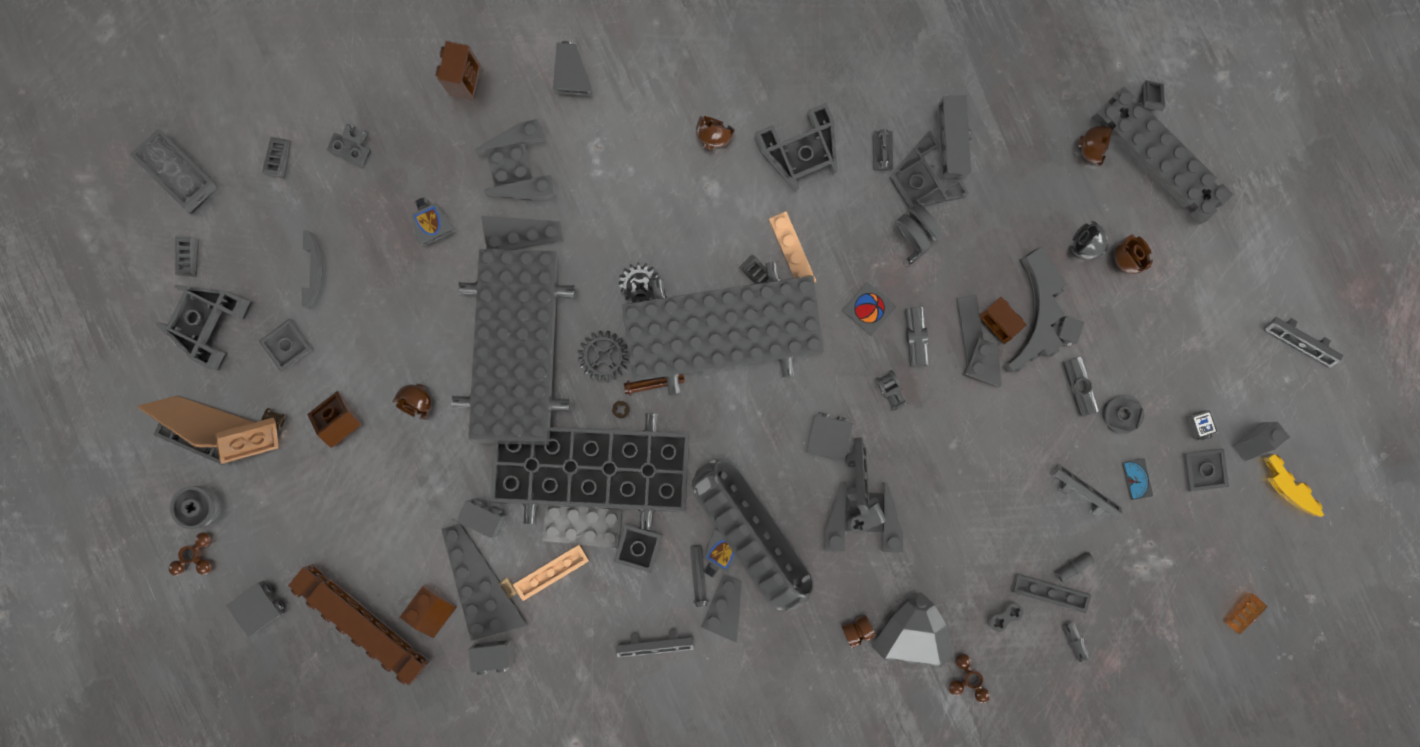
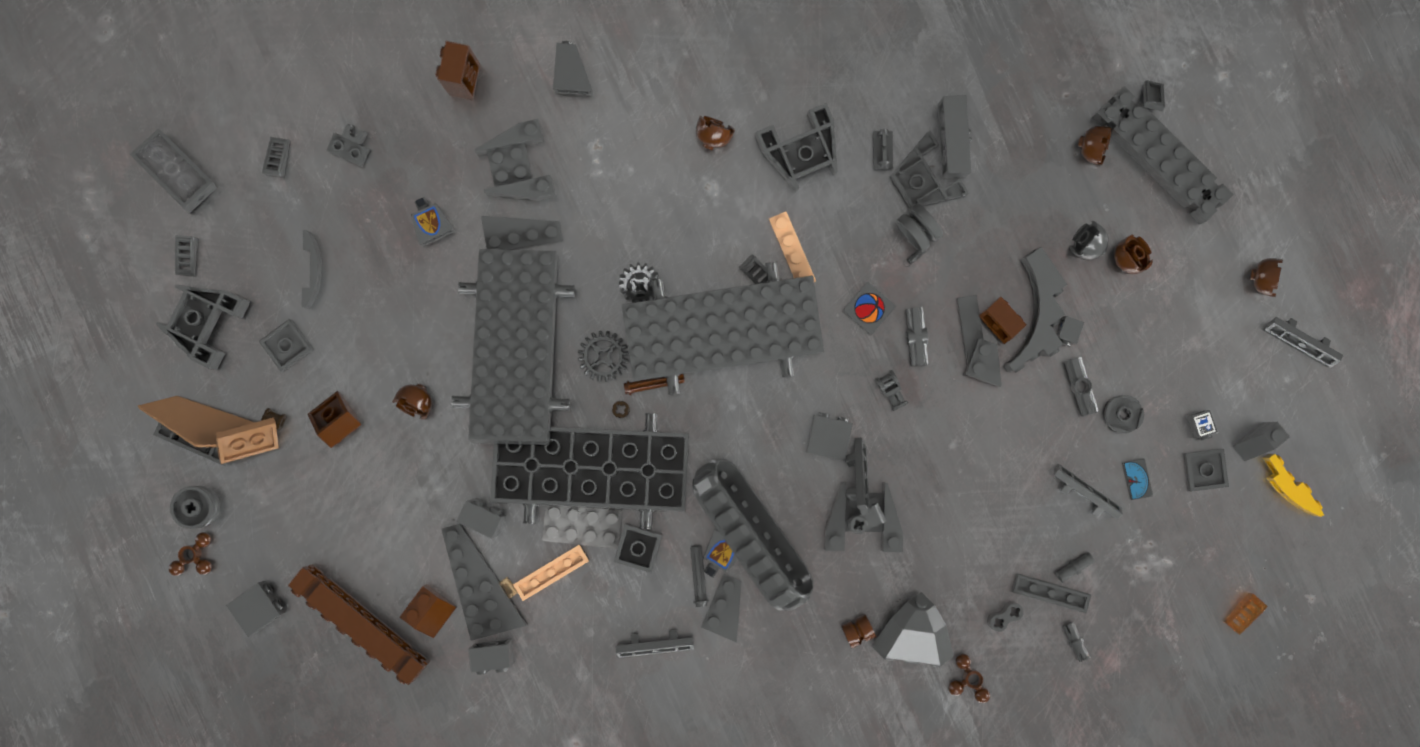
none -> reddish brown cylinder [1250,258,1283,297]

